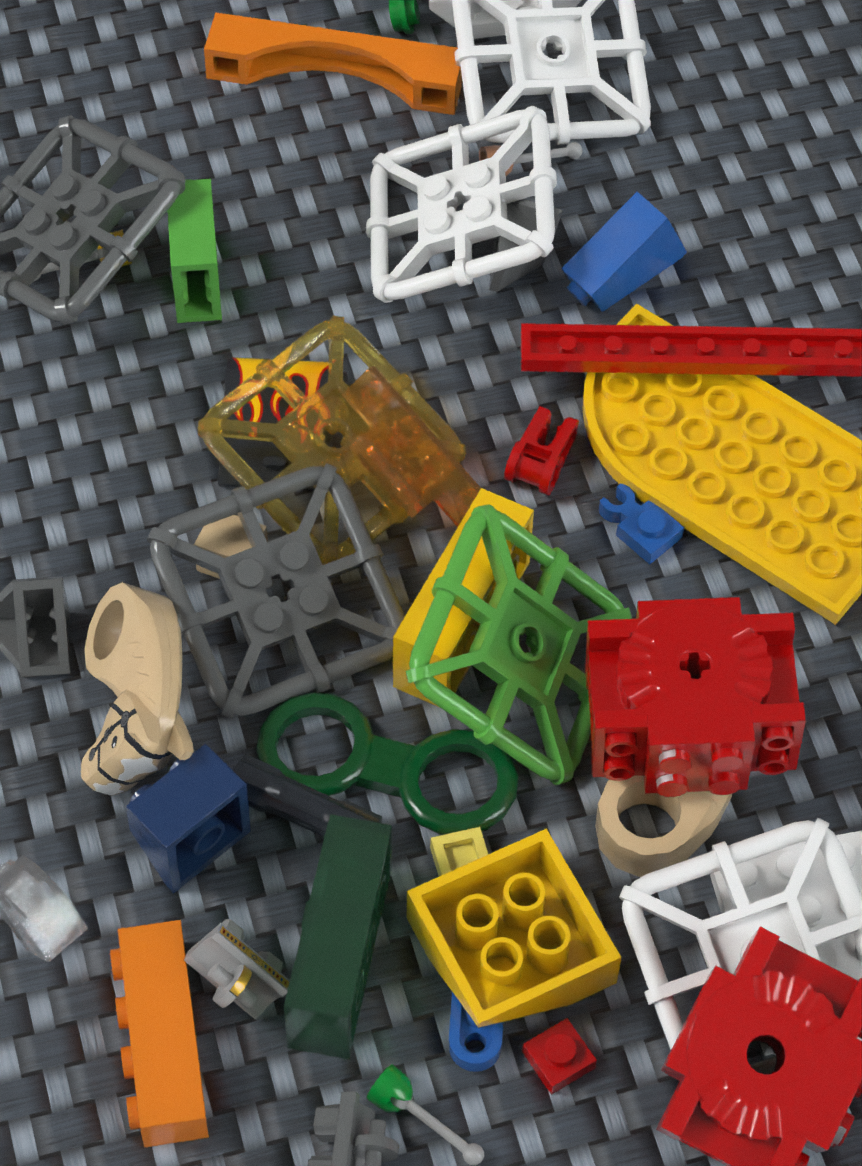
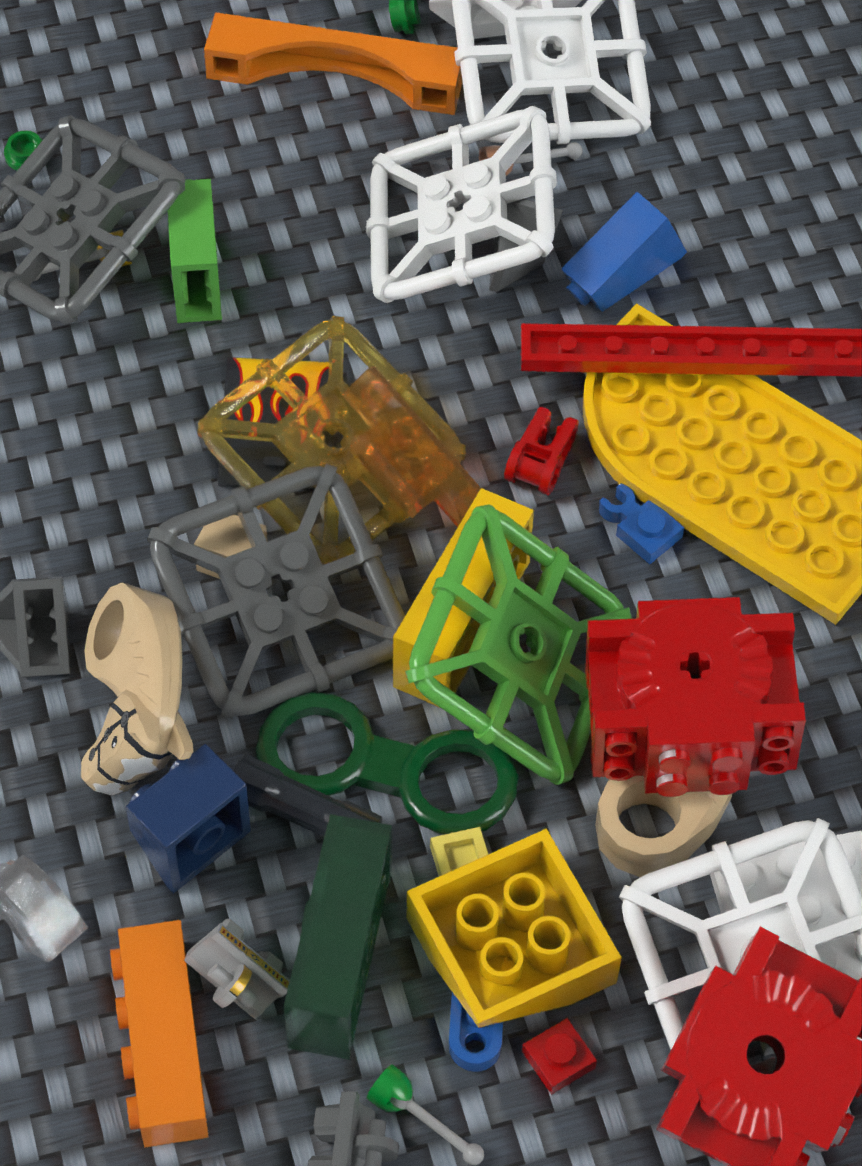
none -> green plate [4,131,42,170]

